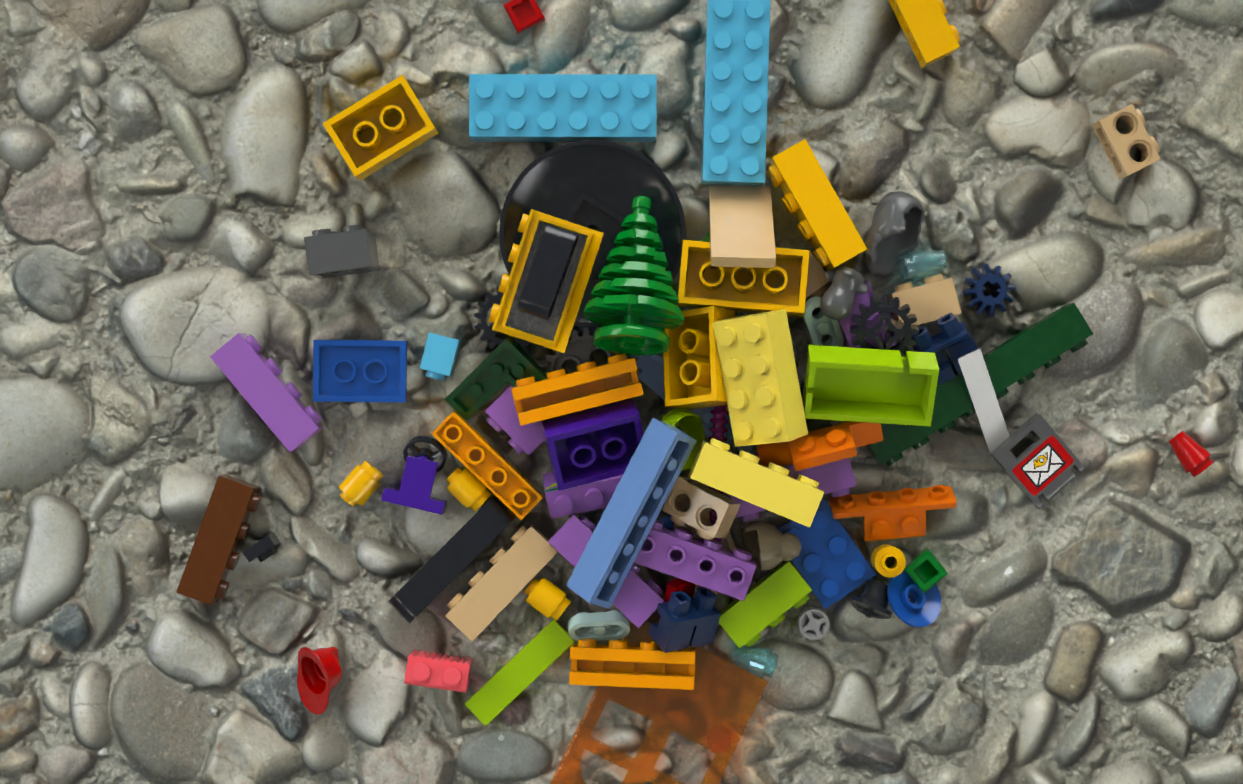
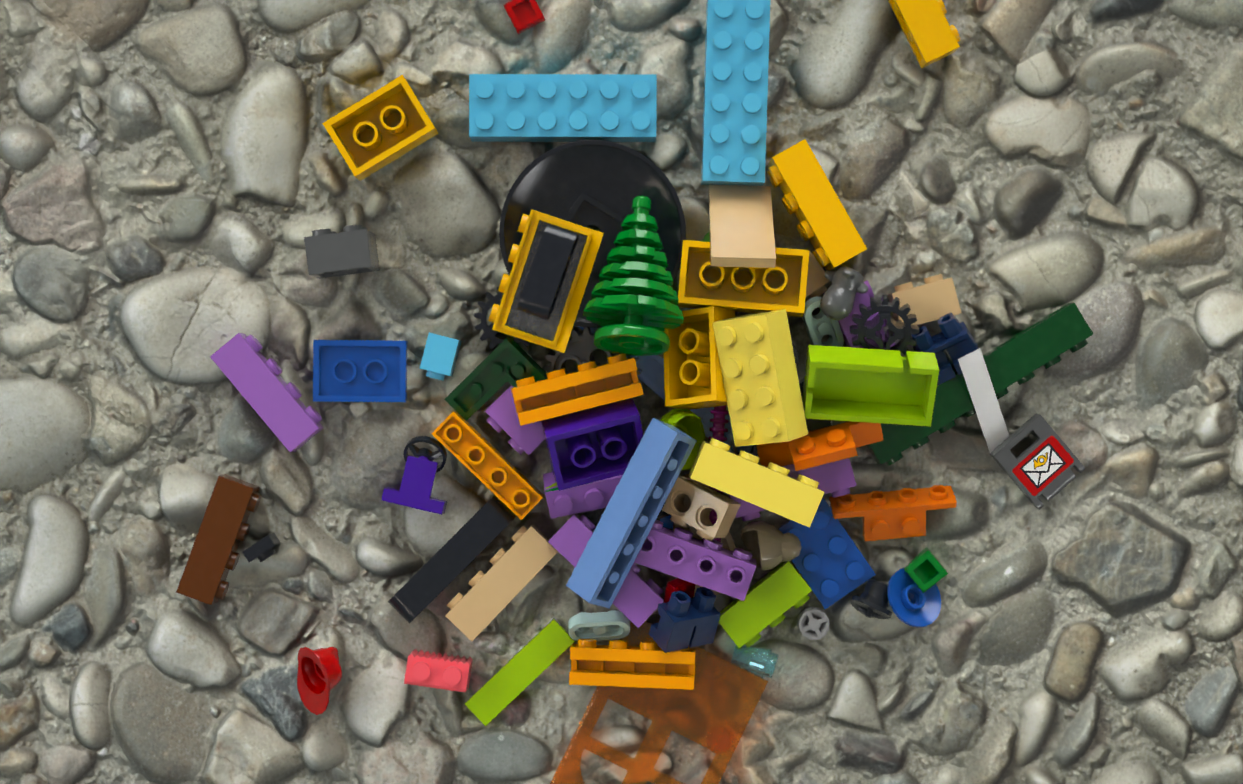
yellow brick [339,460,384,507] -> none
yellow brick [446,467,492,512] -> none
yellow brick [524,576,571,621] -> none
dark grey piece [864,191,925,276] -> none
yellow brick [871,544,906,578] -> none
clear light blue cone [899,250,947,282] -> none
dark blue gear [961,264,1016,317] -> none
tan brick [1092,104,1161,180] -> none
red cone [1168,431,1214,477] -> none

